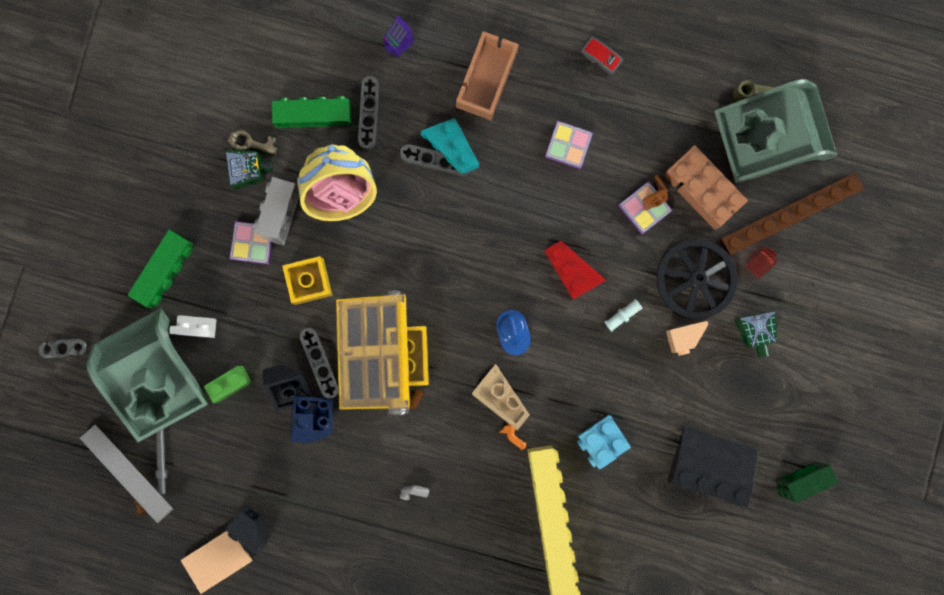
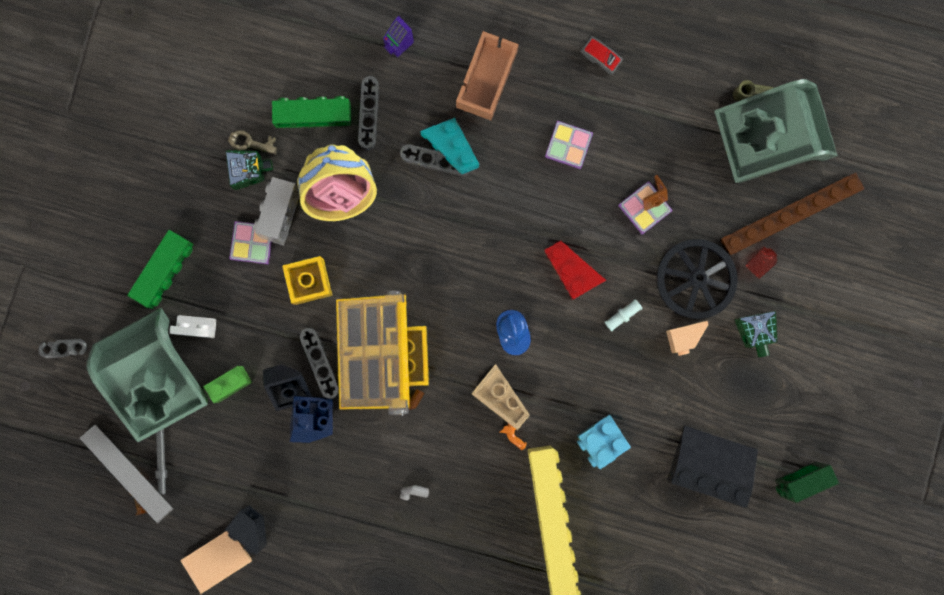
nougat piece [663,146,748,230] -> none

